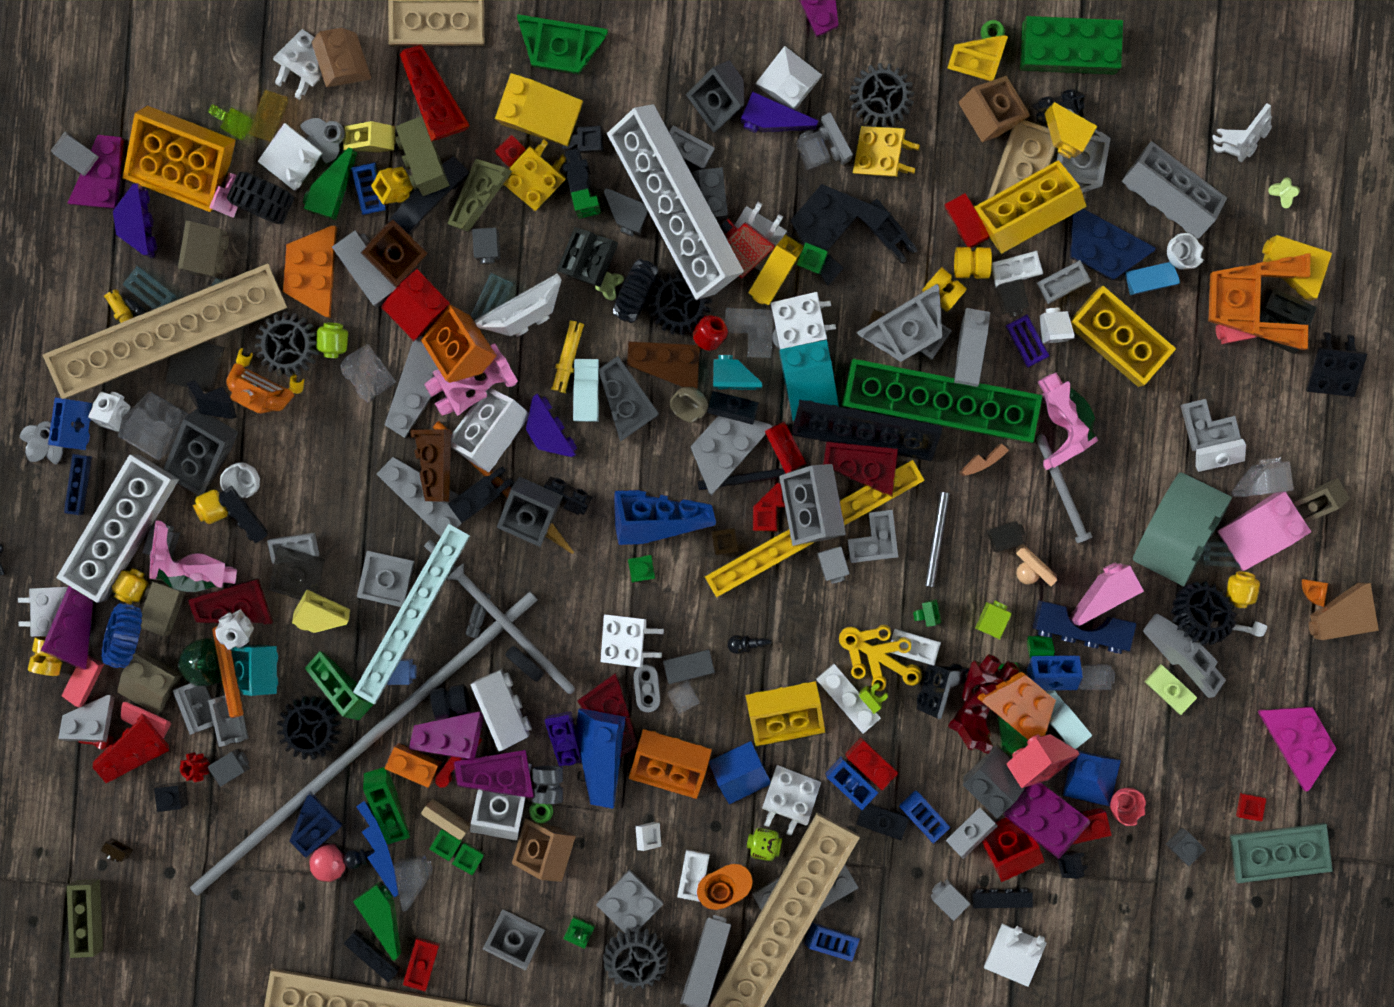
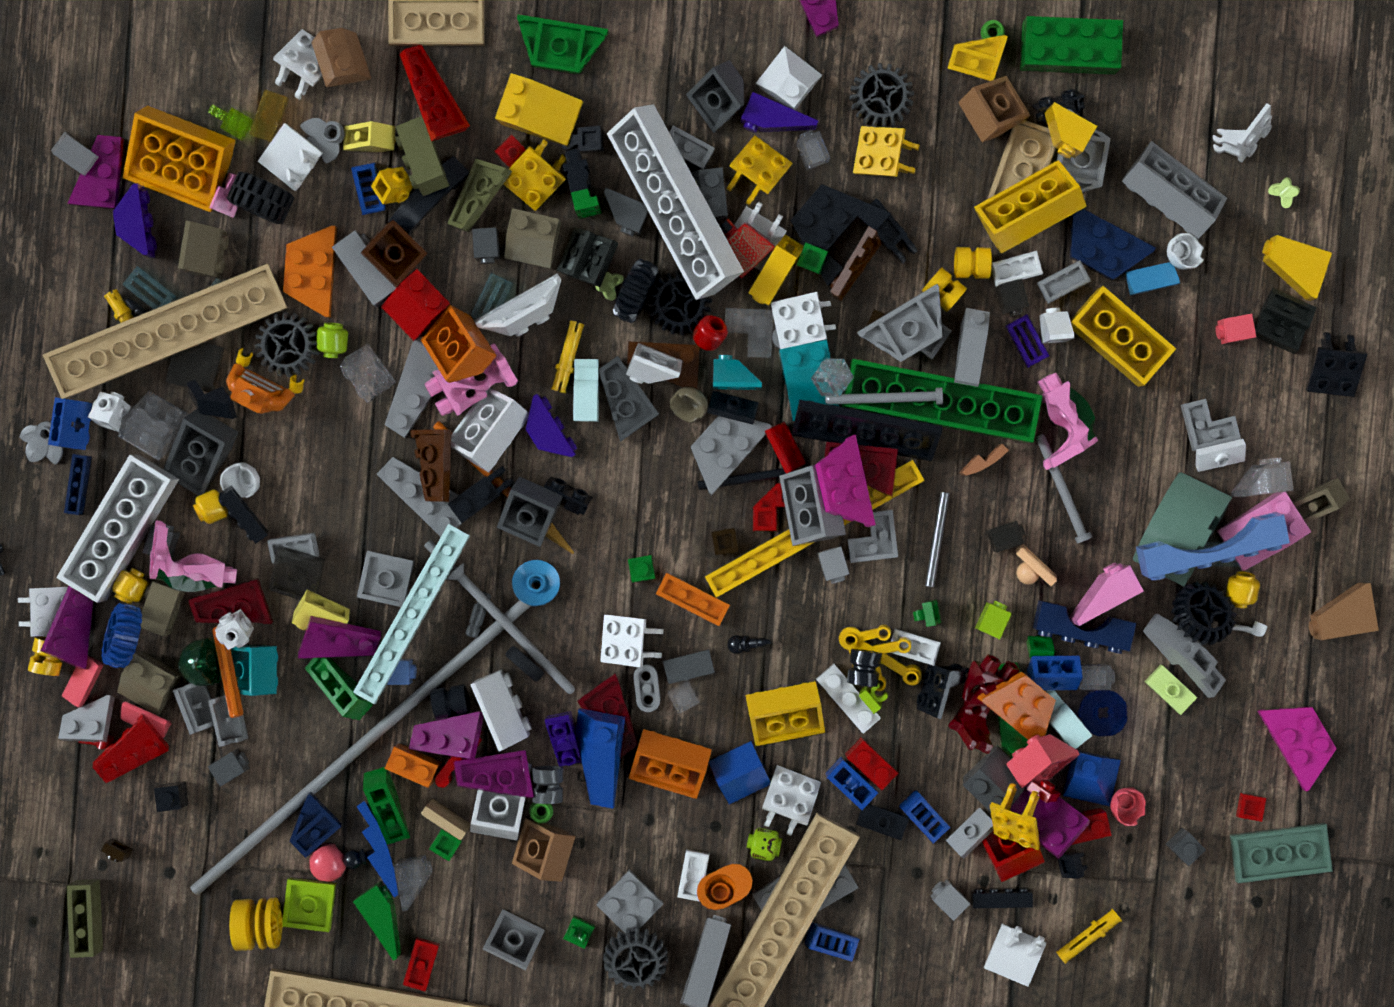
red gear [180,752,210,783] -> none
black gear [277,695,342,760] -> none
green slope [303,147,357,221] -> none
black piece [344,930,400,983] -> none
green plate [452,842,485,876] -> none
blue wedge [614,490,716,545] -> none
white plate [636,822,661,851] -> none
light grey plate [818,113,853,165] -> none
red slope [944,193,990,248] -> none
orange wing [1208,253,1311,350] -> none
orange tile [1302,579,1328,607] -> none
none -> yellow wheel [229,897,283,951]
none -> lime plate [282,877,336,932]
none -> magenta wing [298,616,381,659]
none -> dark tan slope [504,208,561,269]
none -> dark azure dish [512,560,560,606]
none -> white slope [626,343,682,384]
none -> orange plate [656,572,730,626]
none -> yellow plate [726,135,793,206]
none -> clear brick [811,358,854,397]
none -> dark pink wing [815,435,876,527]
none -> light grey bar [825,388,943,405]
none -> reddish brown wing [830,226,882,302]
none -> black wheel [847,649,882,687]
none -> yellow plate [990,783,1040,850]
none -> red plate [1027,779,1061,803]
none -> yellow pin [1056,908,1122,964]
none -> clear blue plate [1078,688,1128,737]
none -> medium blue arch [1136,512,1290,580]

